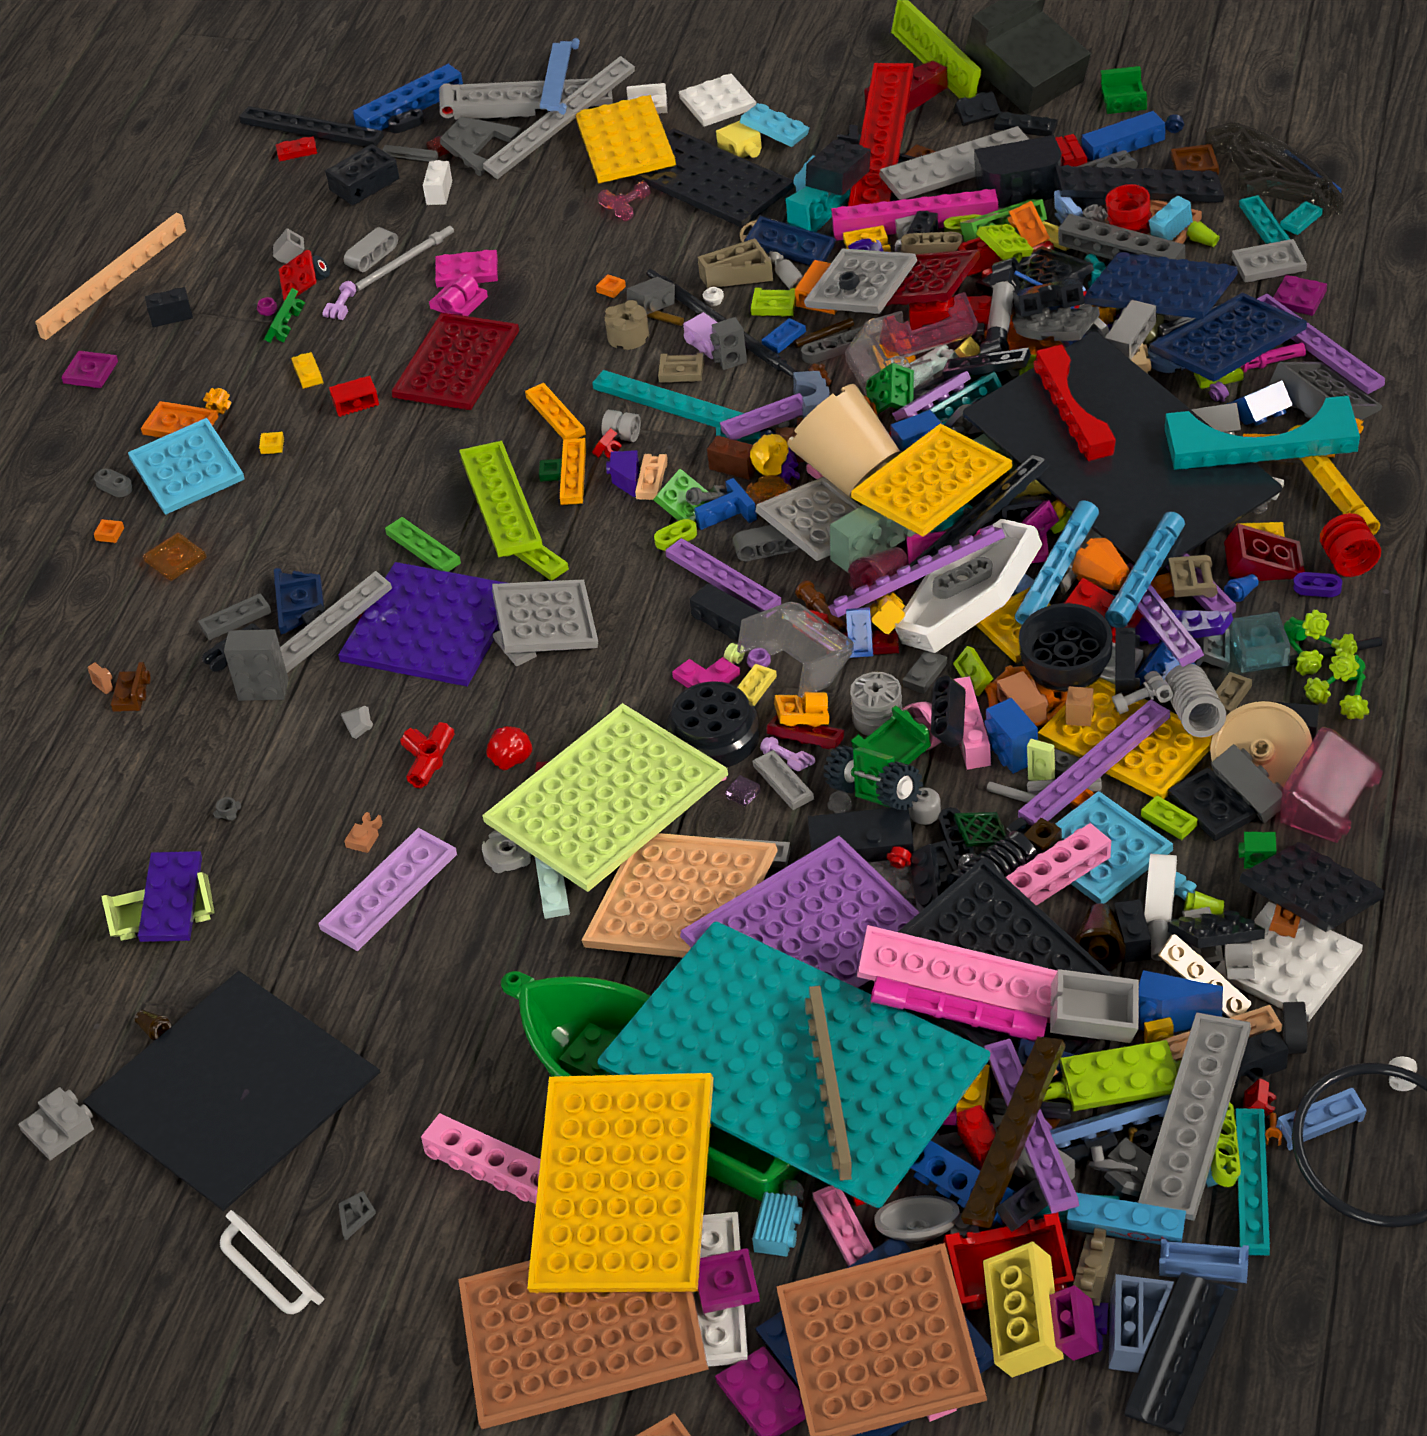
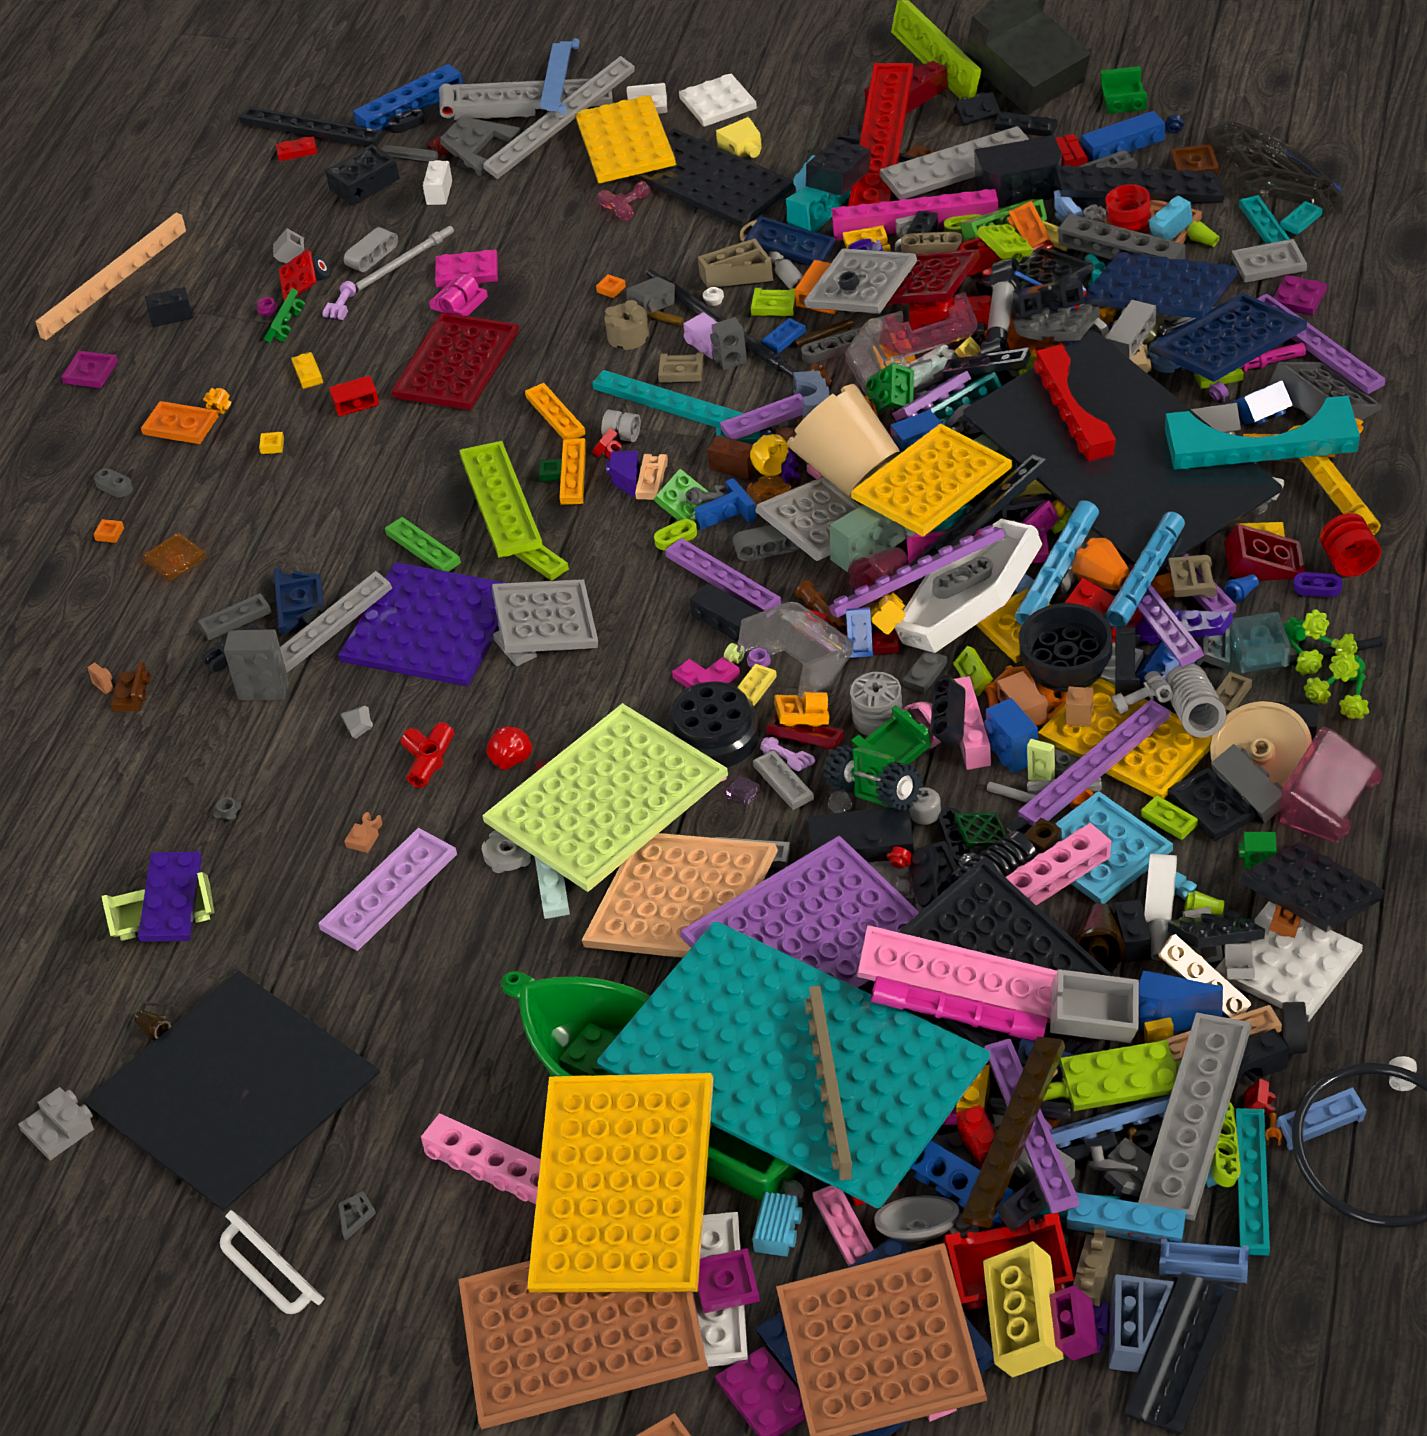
medium azure plate [128,418,245,515] -> none
medium azure plate [739,104,809,147] -> none

